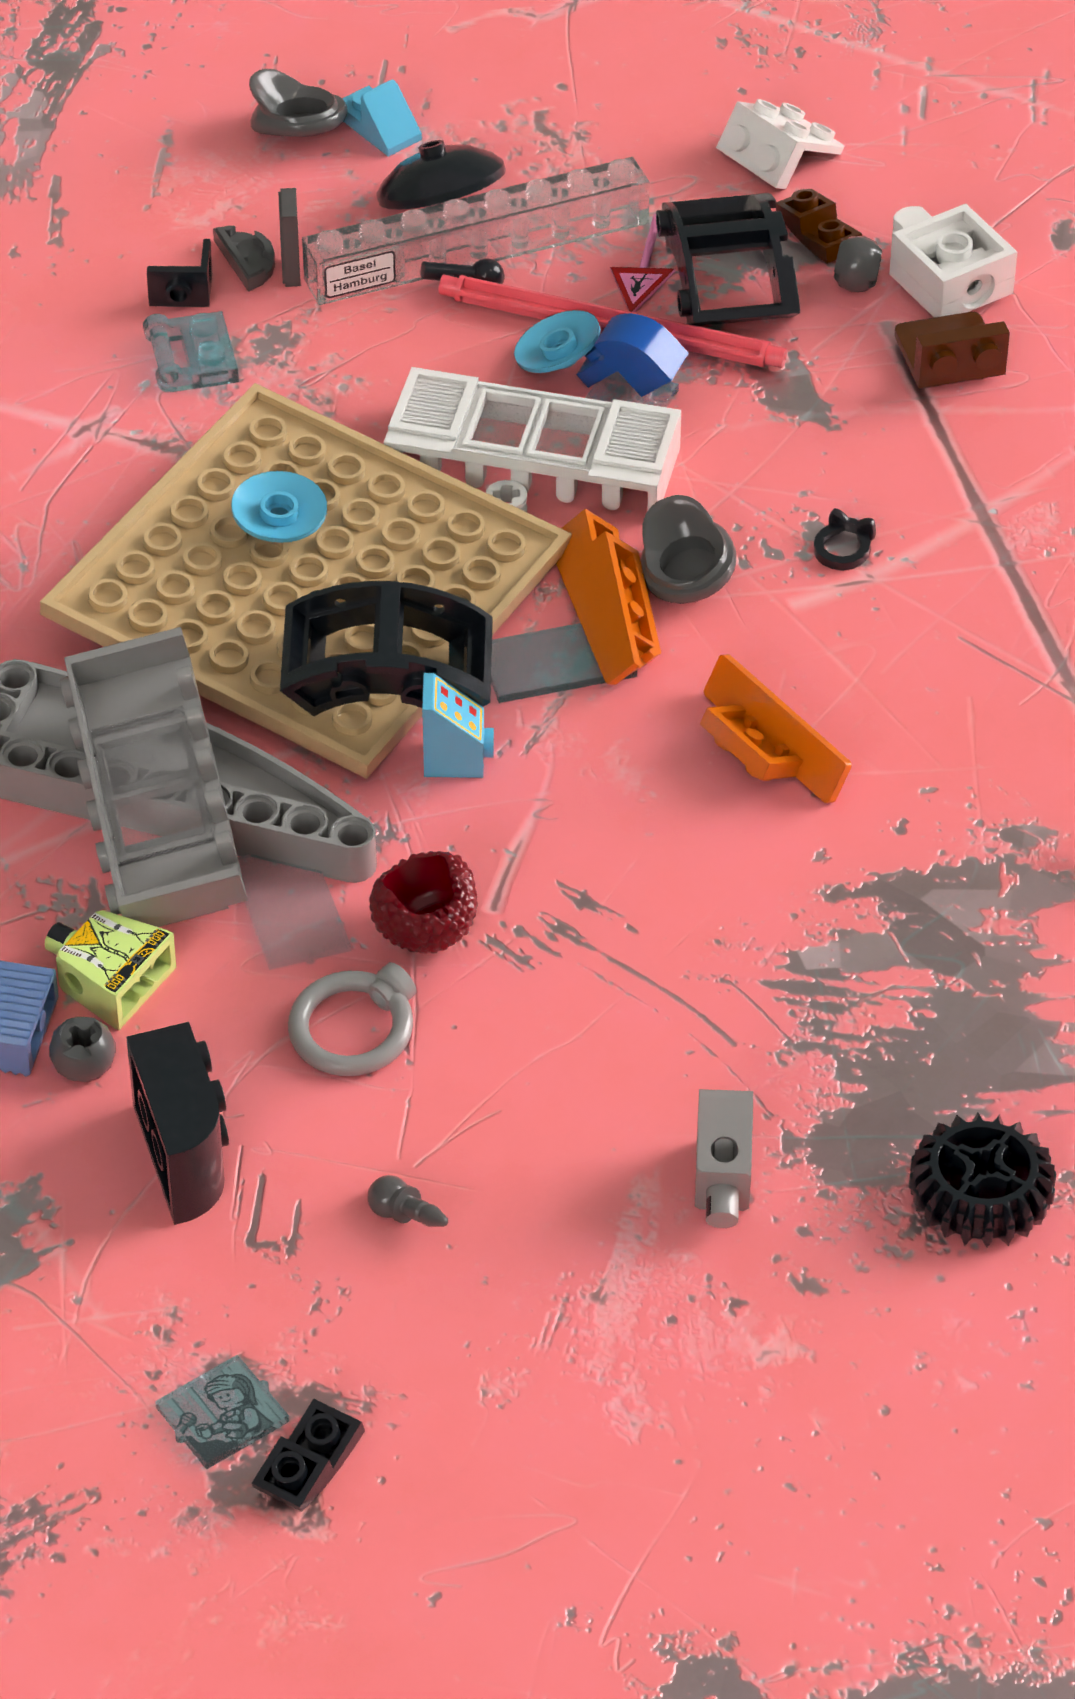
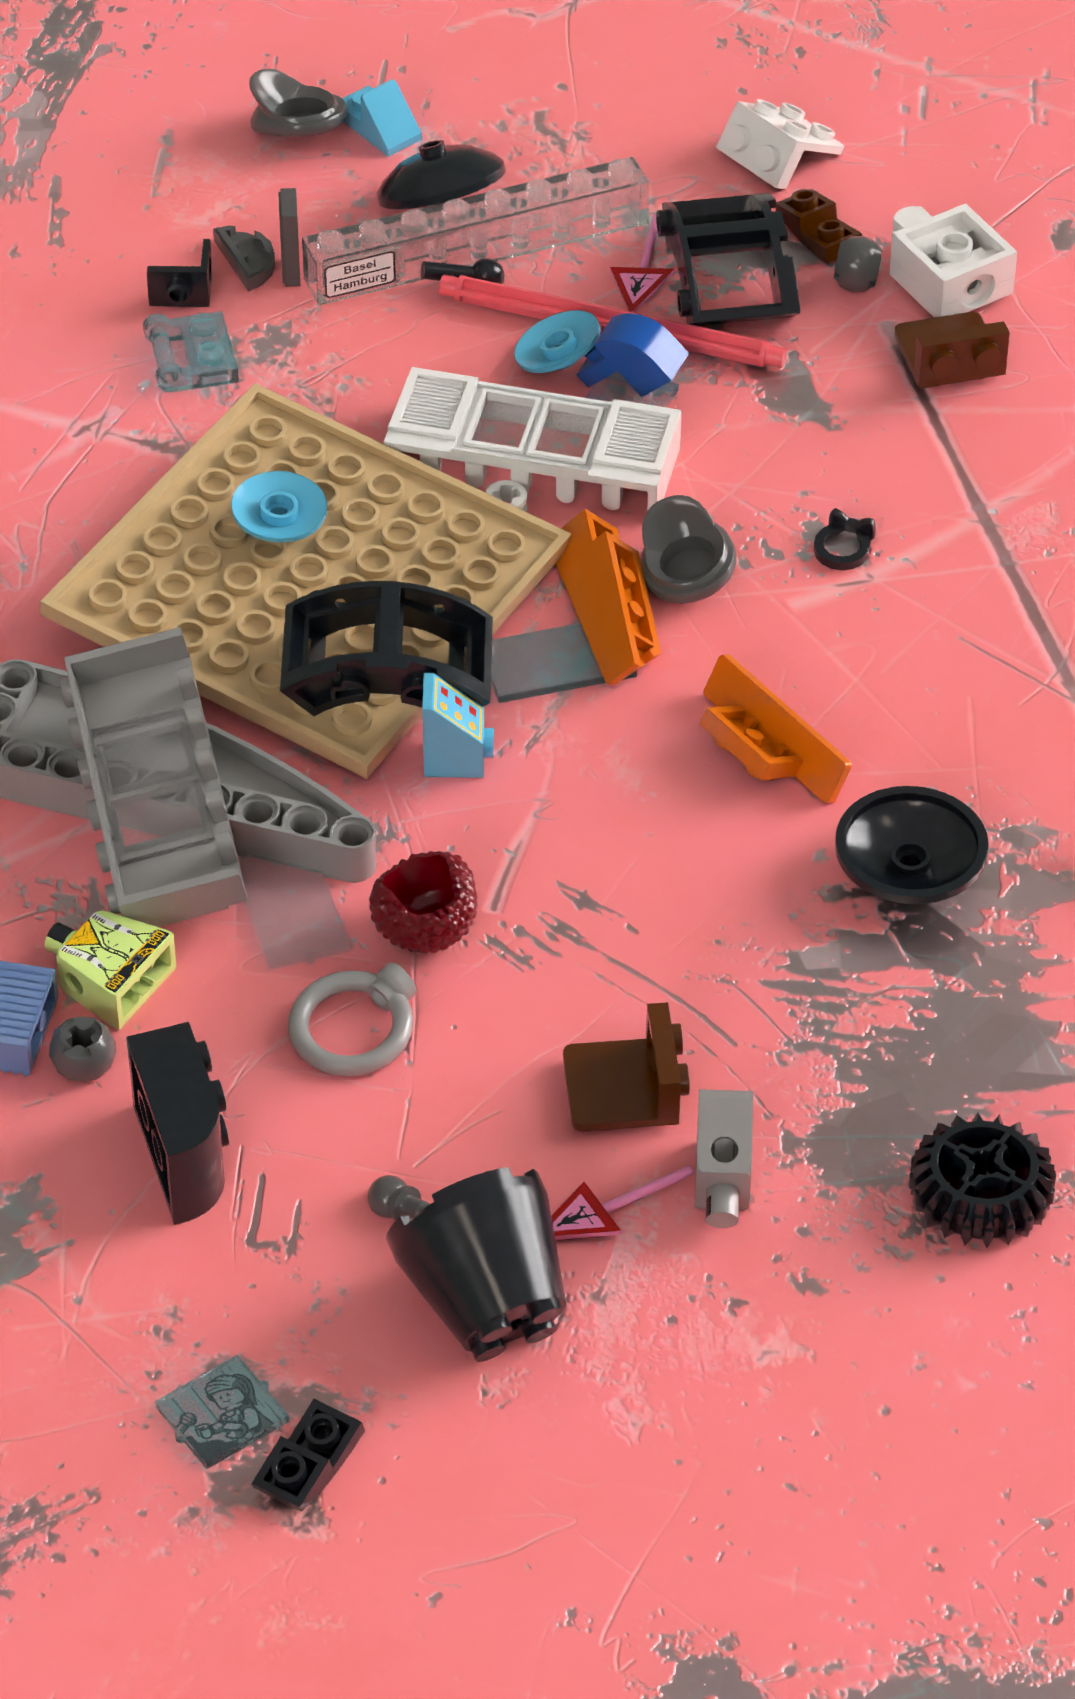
none -> black cone [386,1167,566,1362]
none -> bright pink piece [551,1166,694,1240]
none -> reddish brown bracket [563,1002,690,1131]
none -> black dish [835,786,989,904]

